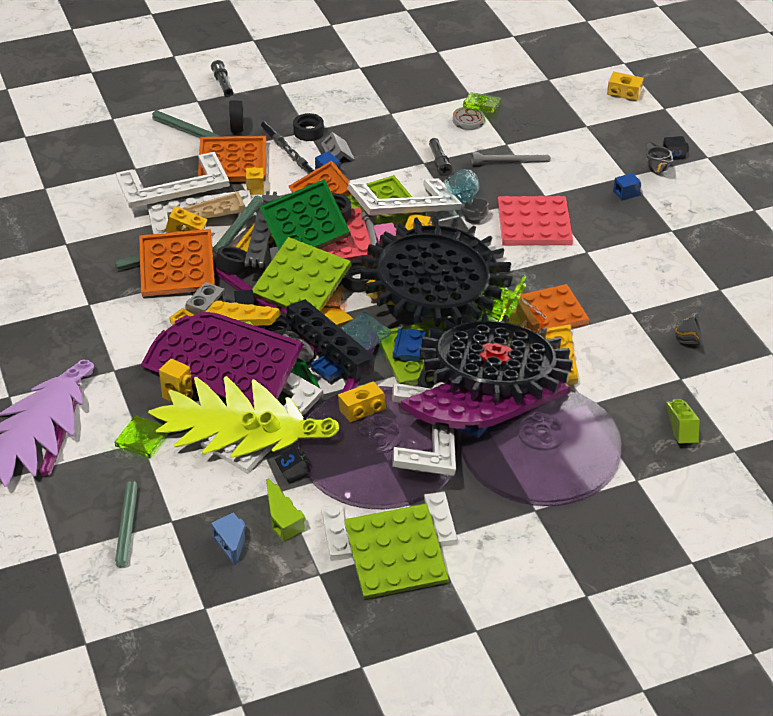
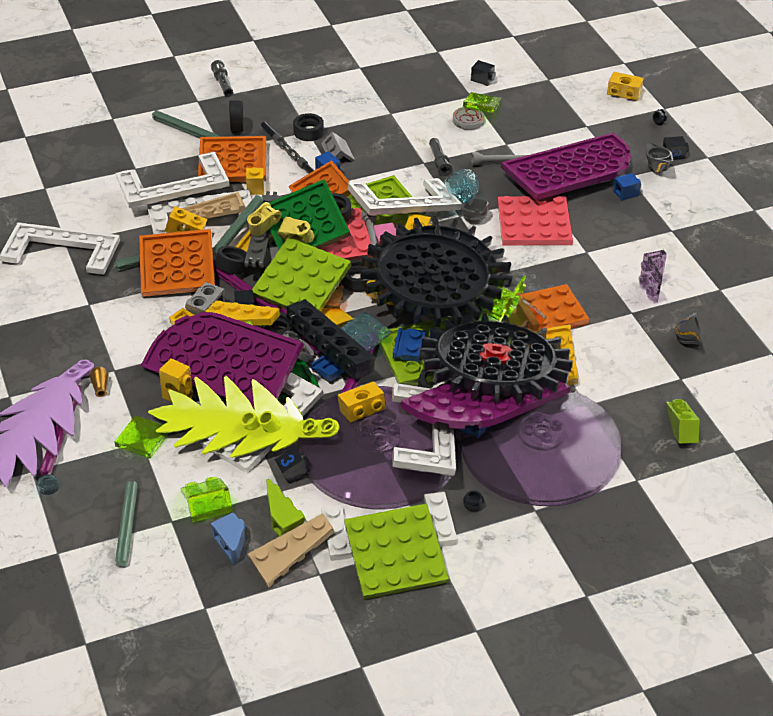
none -> white plate [0,223,120,275]
none -> clear light blue tile [37,475,59,495]
none -> pearl gold cone [89,367,109,397]
none -> clear neon green bracket [180,477,233,522]
none -> light yellow piece [247,202,282,236]
none -> tan wing [248,513,334,588]
none -> light yellow piece [277,217,314,244]
none -> black plate [463,490,484,510]
none -> black brick [471,60,496,86]
none -> magenta plate [501,132,631,200]
none -> clear purple bracket [638,250,667,303]
none -> black plate [653,109,667,125]

